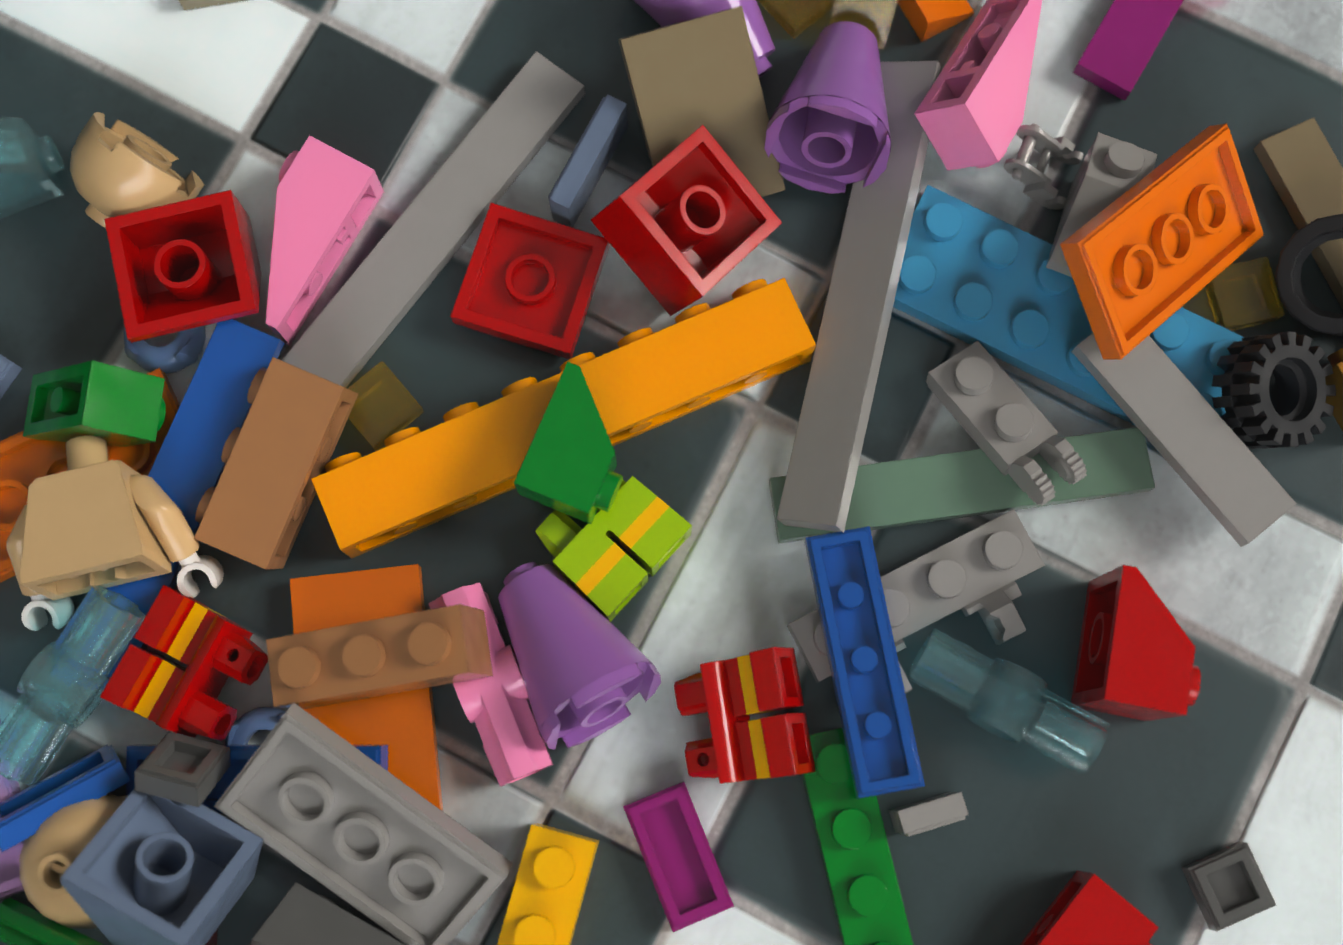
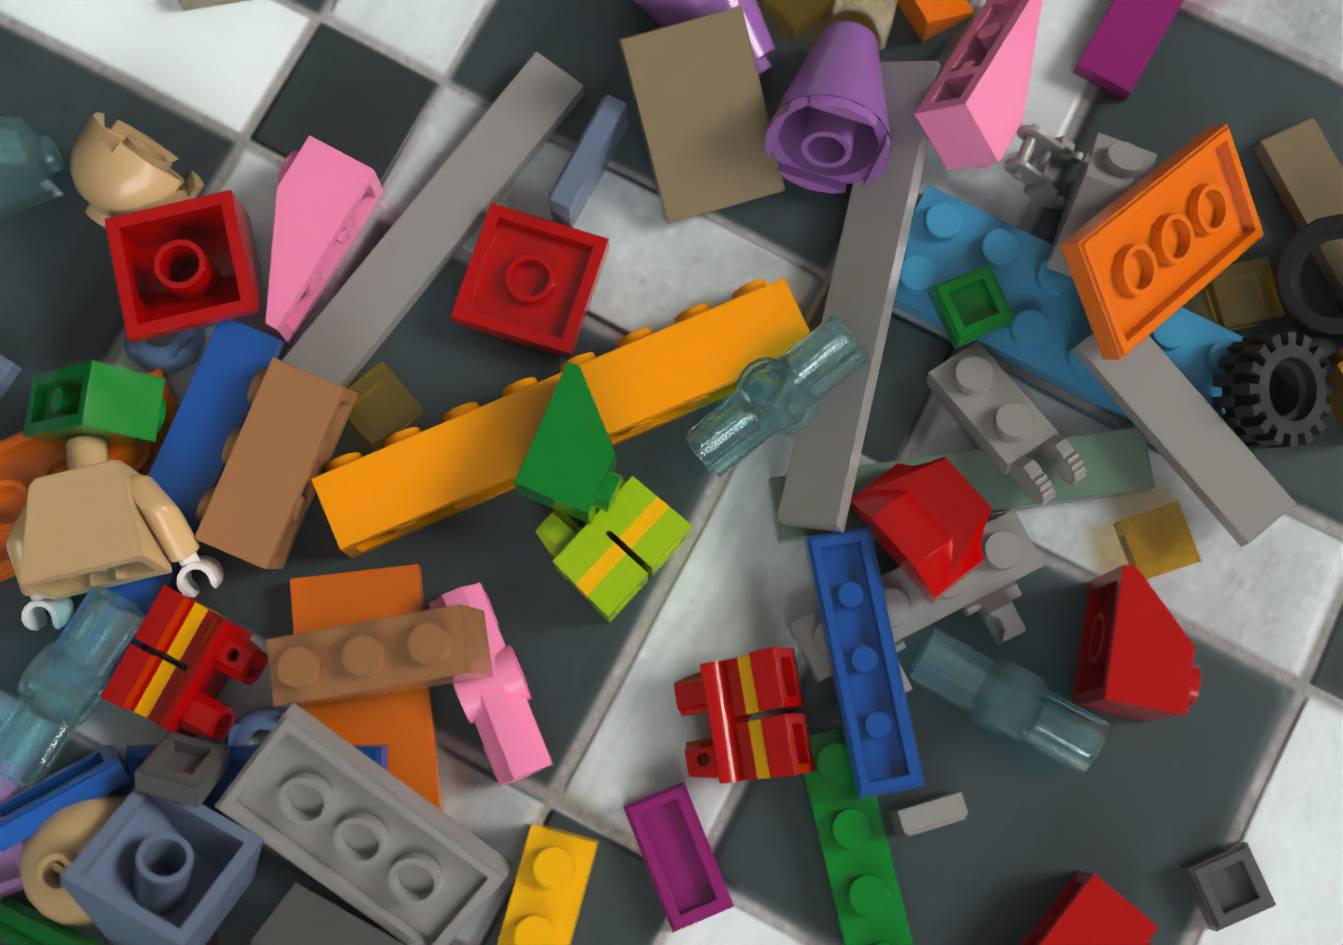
medium lavender cone [498,562,661,750] -> none
red slope [591,125,782,316] -> none
none -> clear light blue piece [685,313,870,477]
none -> red slope [849,456,992,604]
none -> green tile [928,263,1016,349]
none -> clear yellow tile [1113,501,1201,580]

